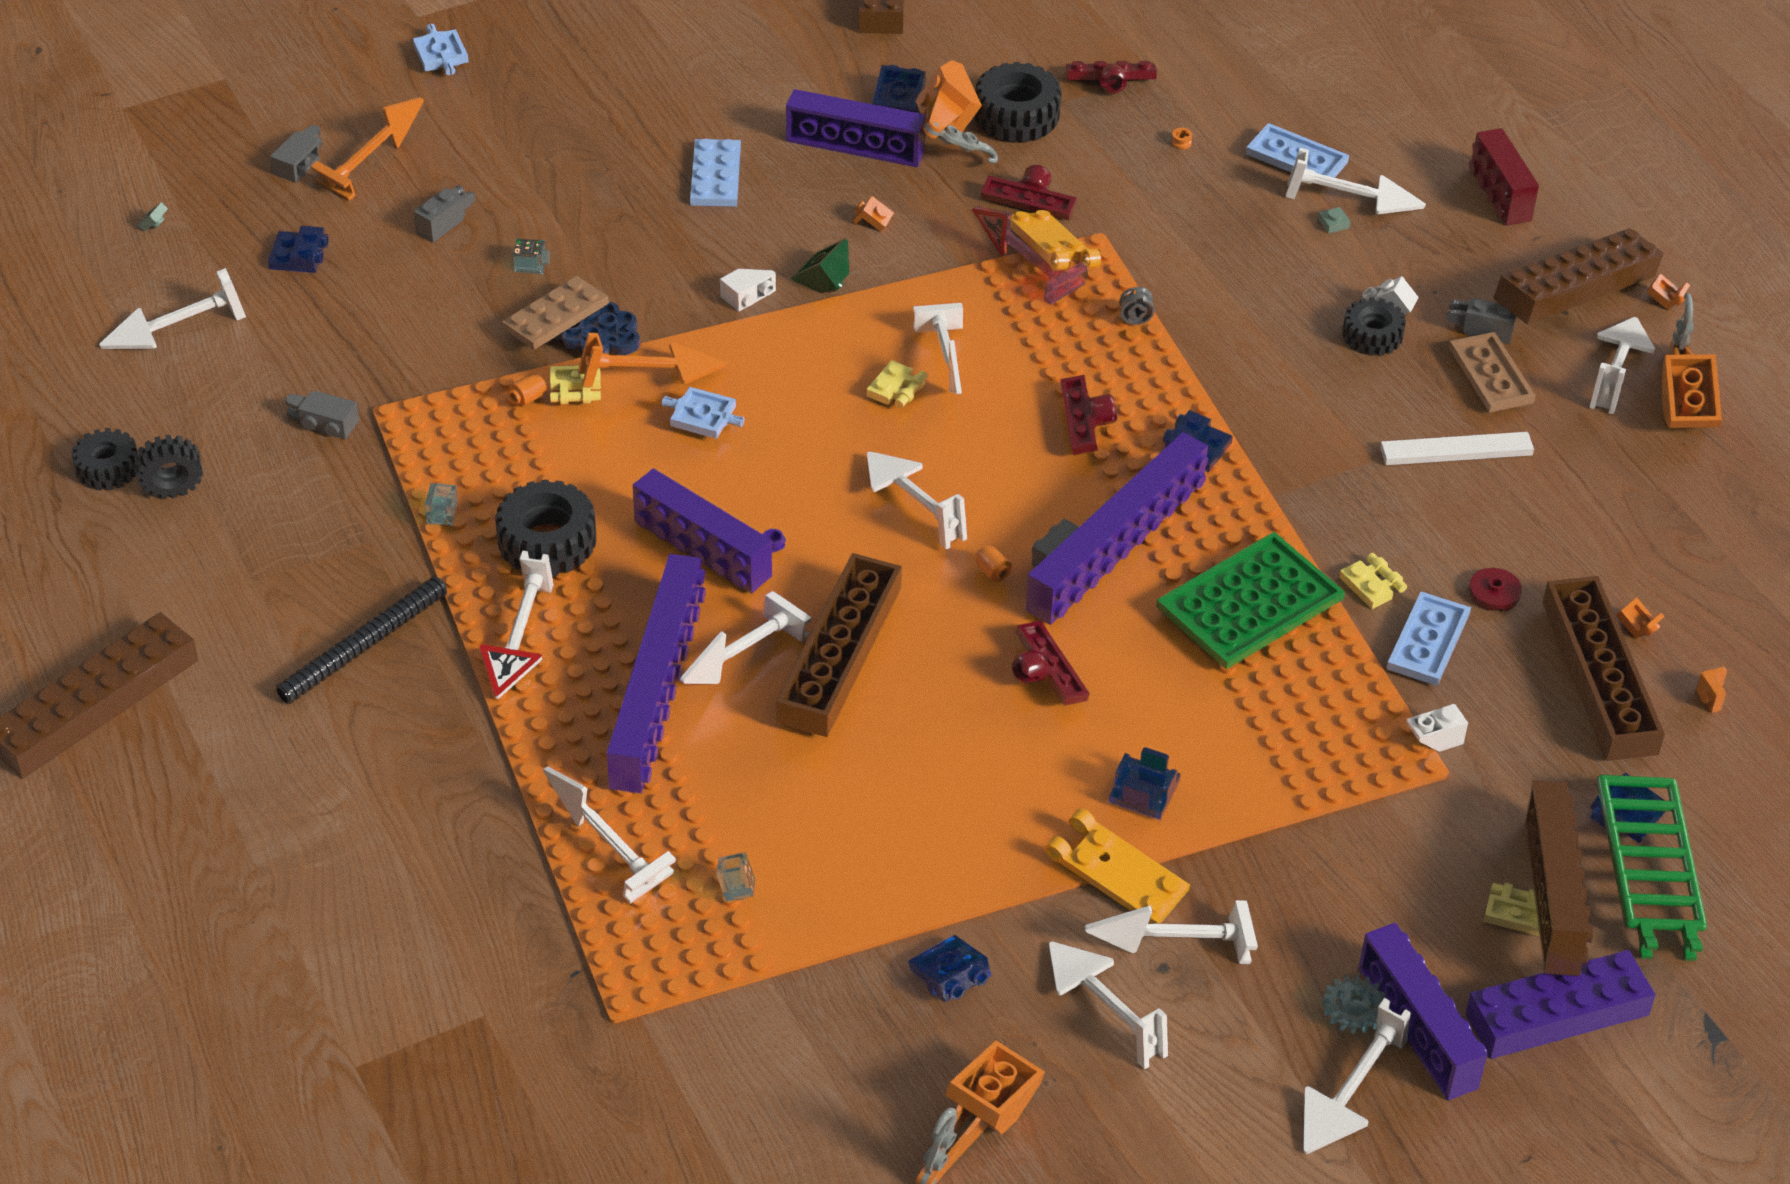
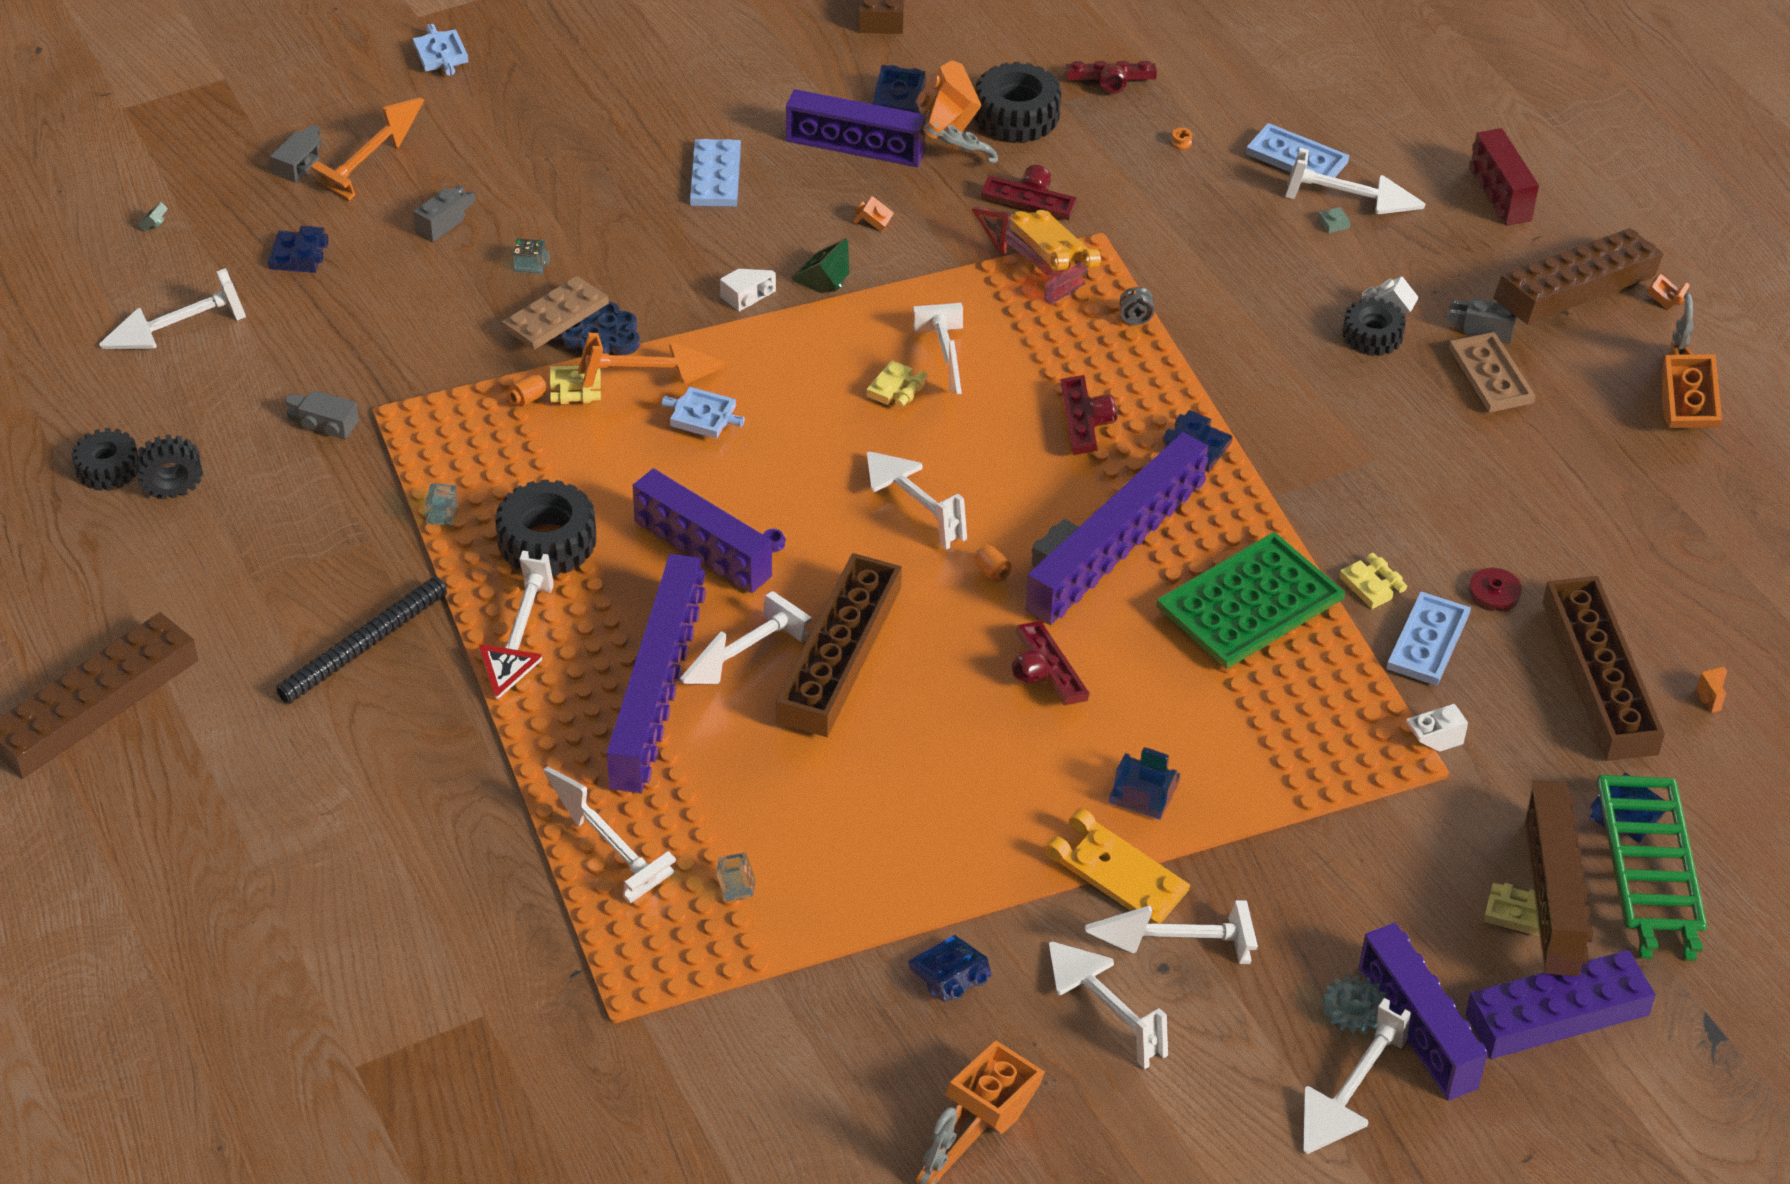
white tile [1380,432,1534,465] -> none
white piece [1589,317,1655,415] -> none
orange bracket [1616,597,1665,639] -> none

